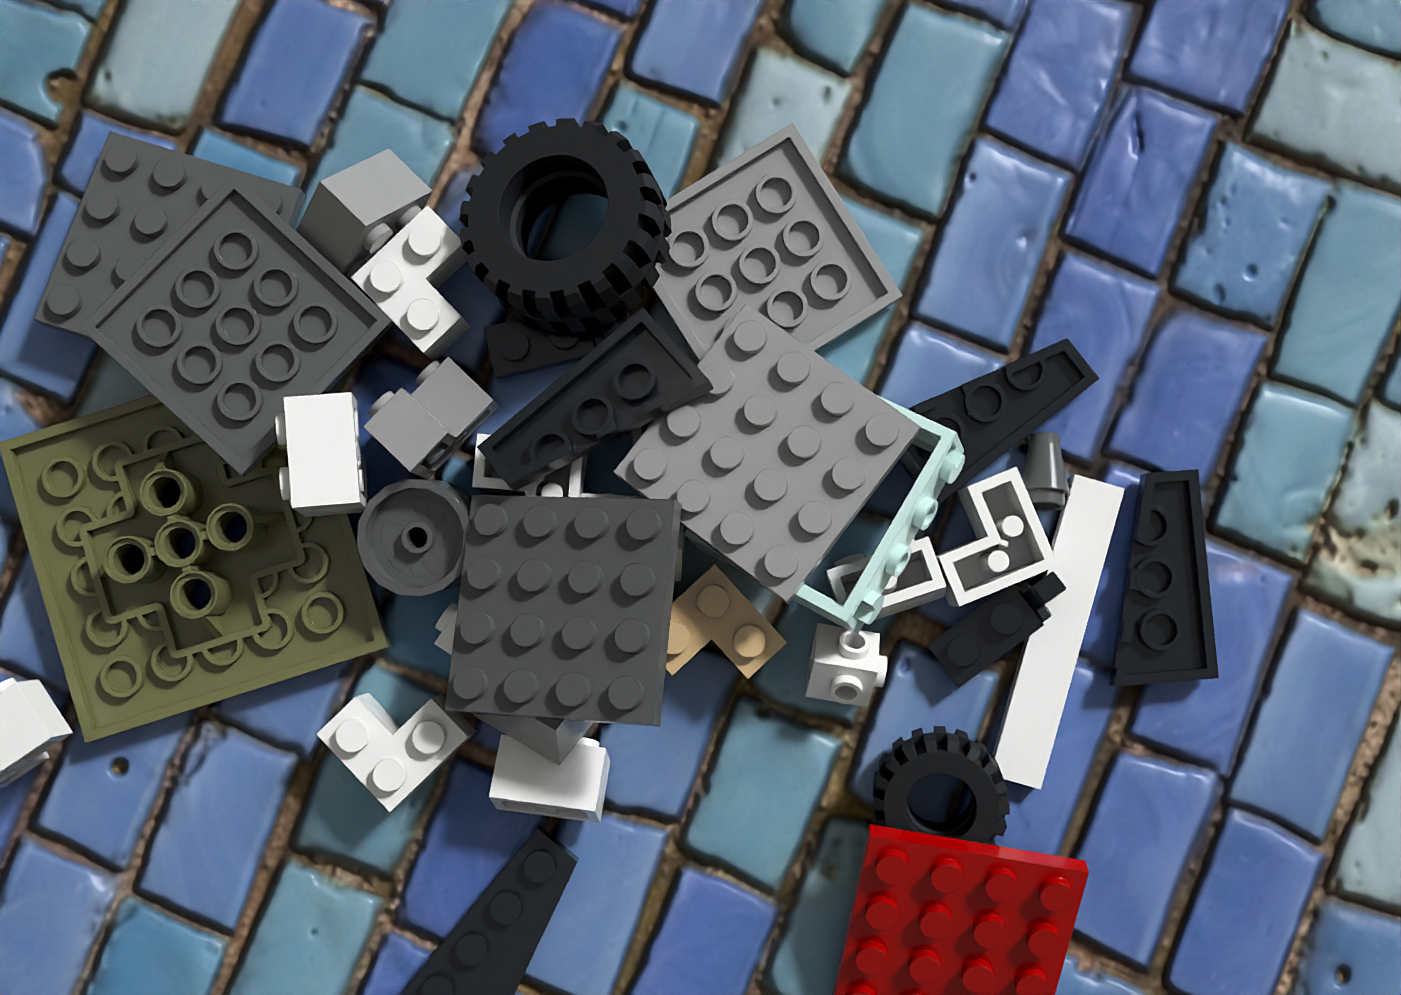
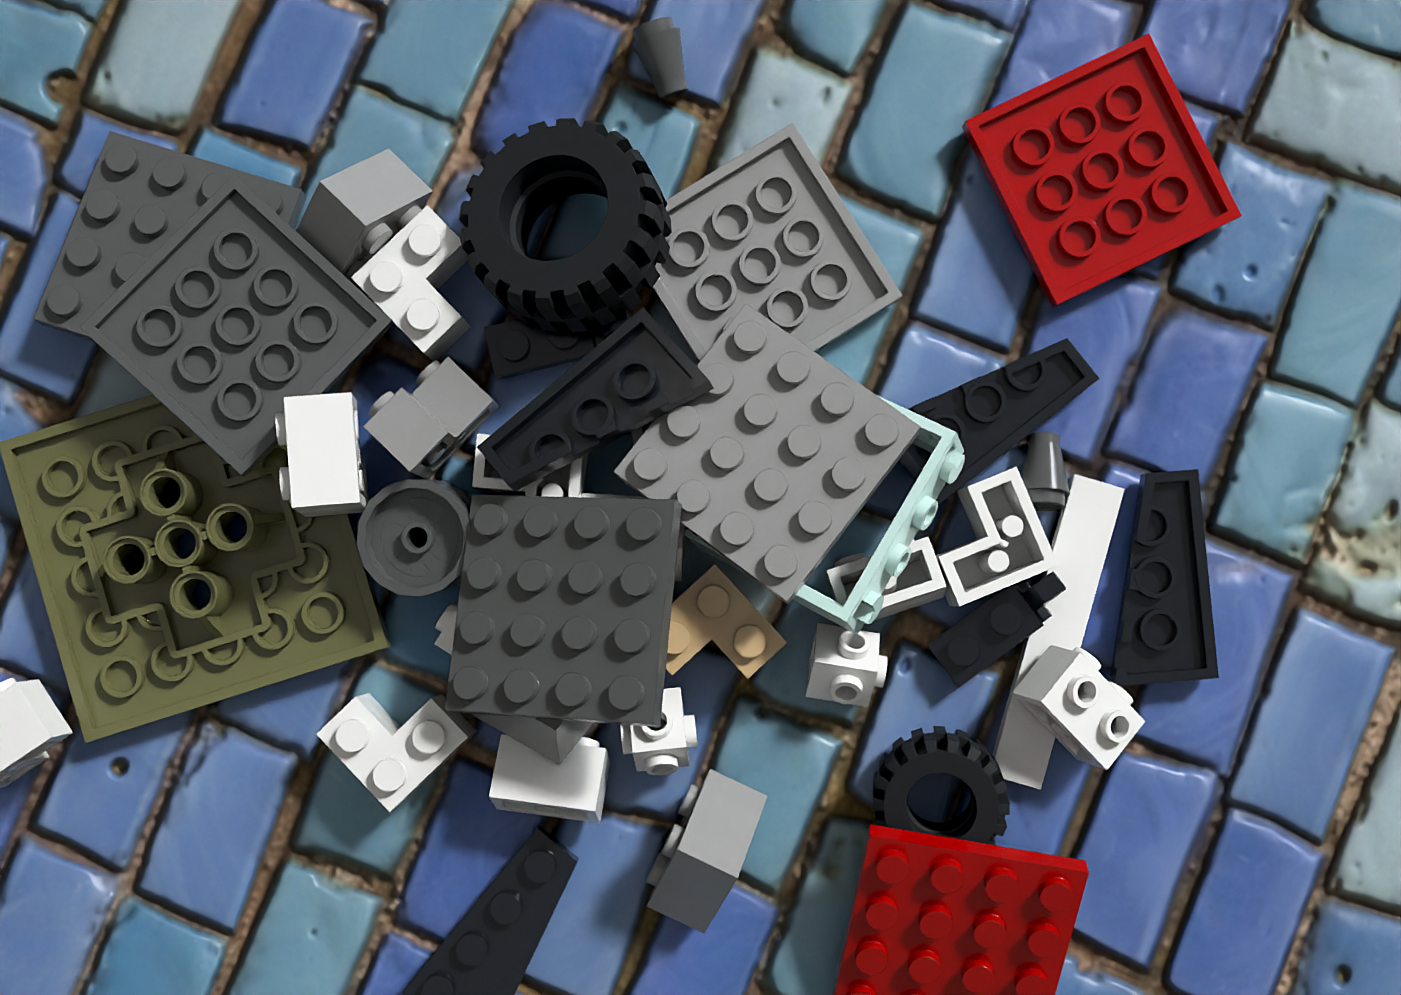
none -> white brick [620,687,698,775]
none -> dark grey cone [632,17,688,99]
none -> light grey brick [646,769,767,933]
none -> red plate [962,34,1242,308]
none -> white brick [1012,645,1145,770]

